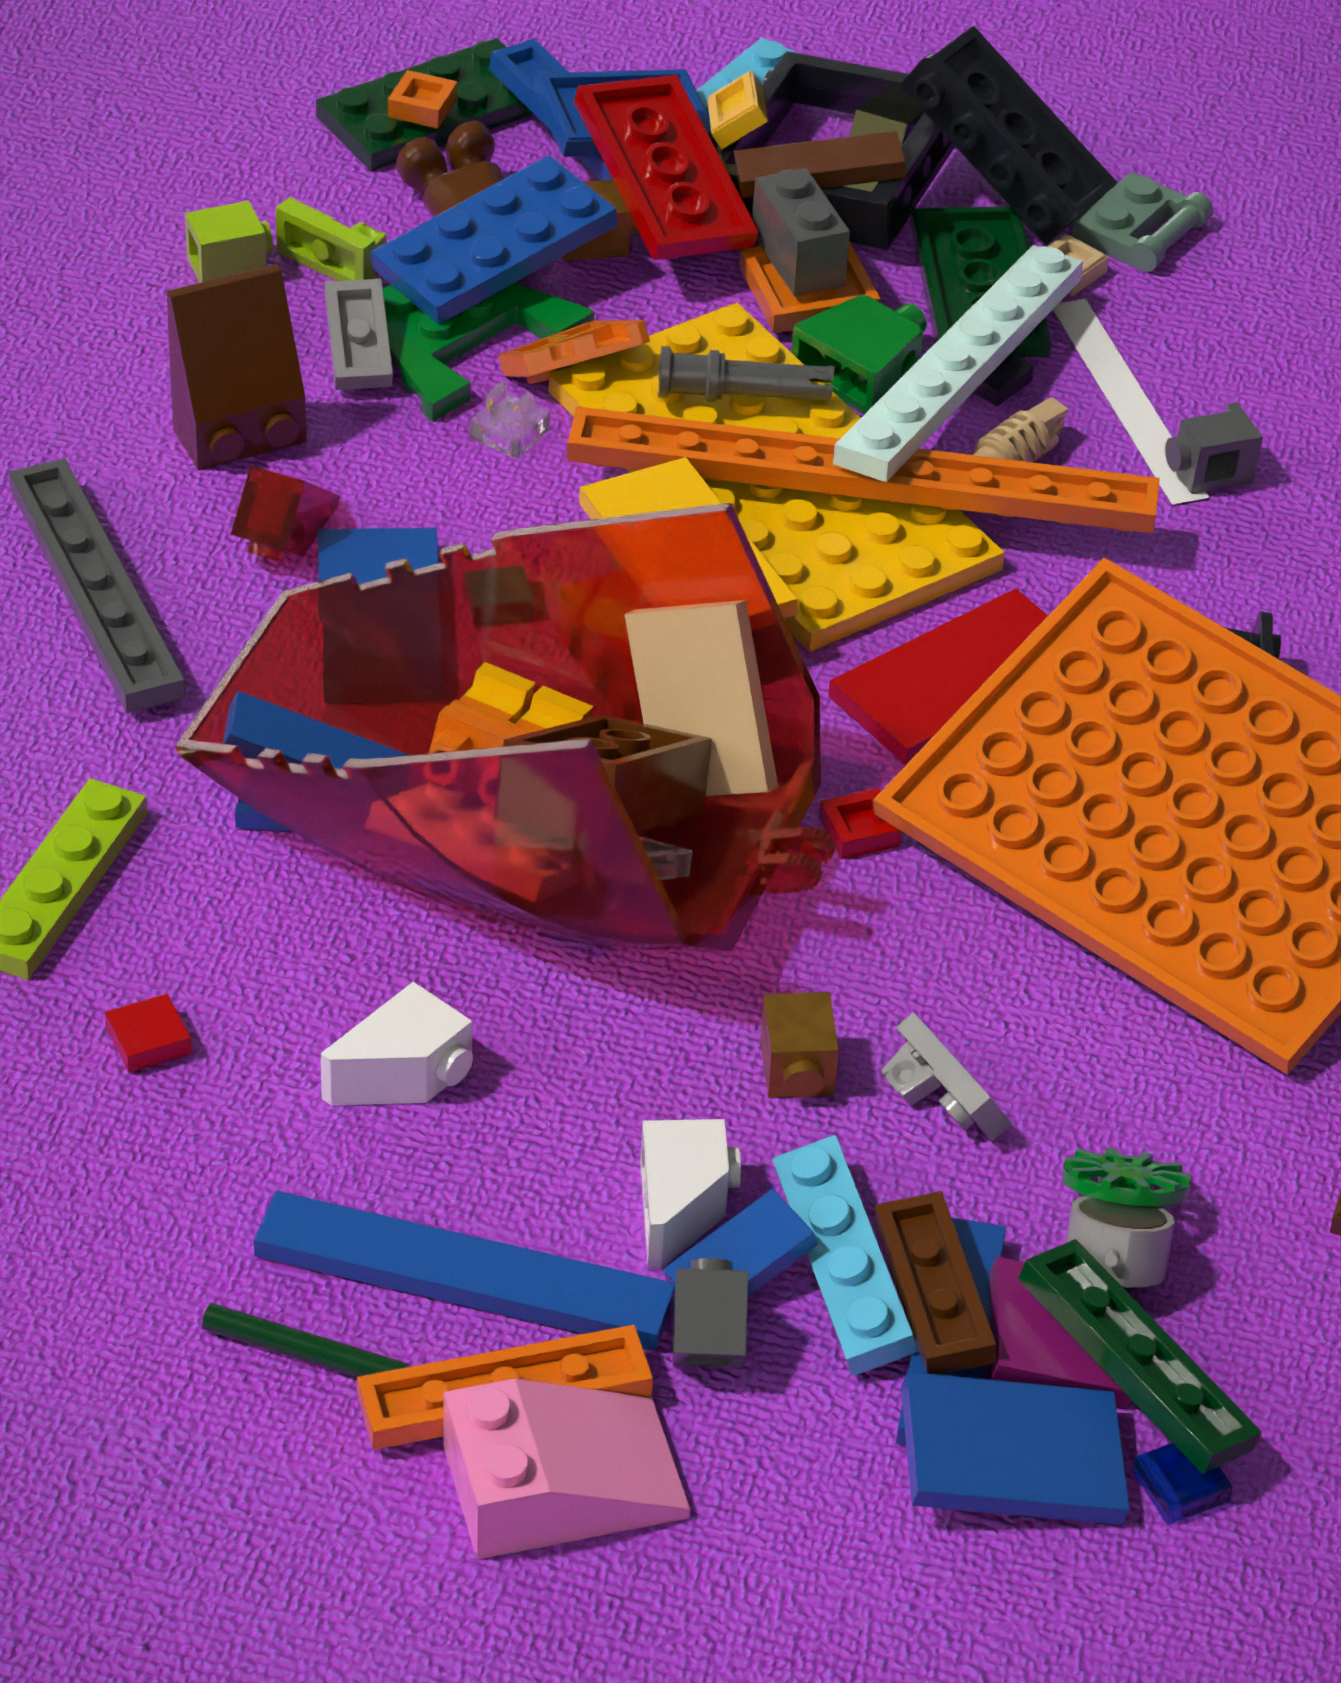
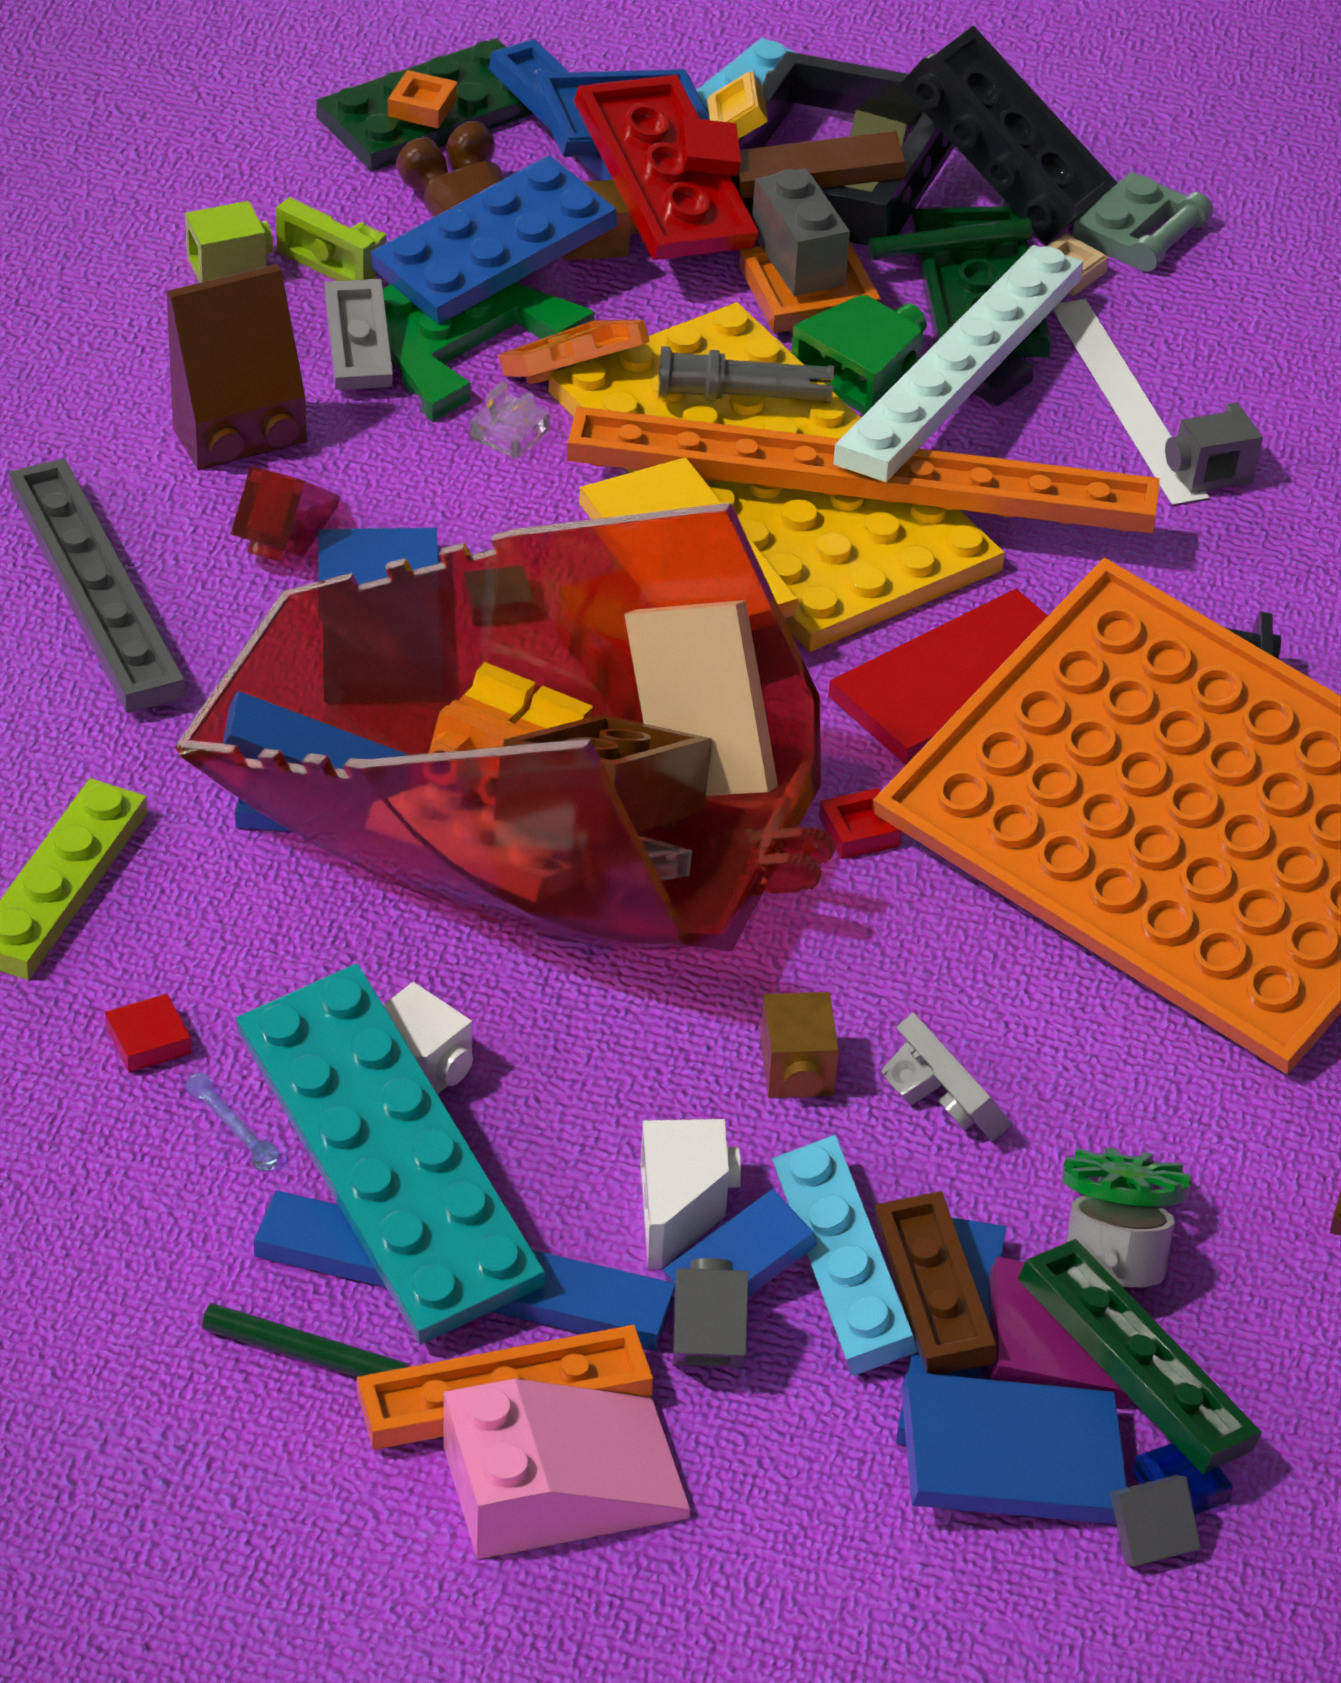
tan hinge [973,397,1069,463] -> none
none -> clear light blue hinge [186,1072,278,1171]
none -> teal plate [235,963,546,1345]
none -> red tile [679,117,741,176]
none -> dark green bar [868,218,1033,260]
none -> dark grey tile [1110,1475,1201,1566]

